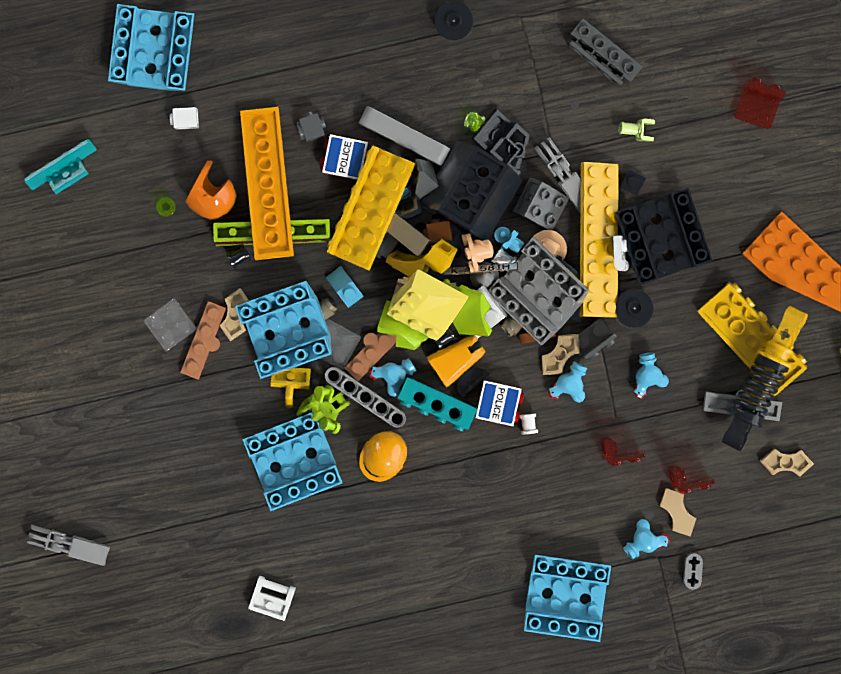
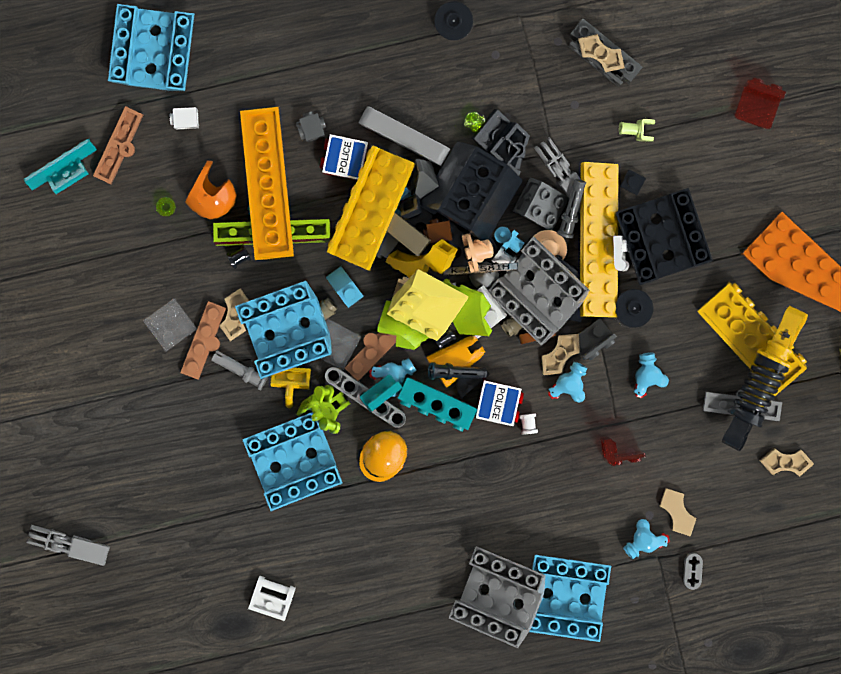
clear red bracket [668,465,715,494] -> none
none -> nougat hinge [93,106,143,185]
none -> light grey pin [211,350,269,391]
none -> teal bracket [360,374,403,412]
none -> black pin [428,362,487,380]
none -> light grey slope [449,546,546,648]
none -> dark grey pin [557,179,587,238]
none -> tan tile [578,34,625,72]

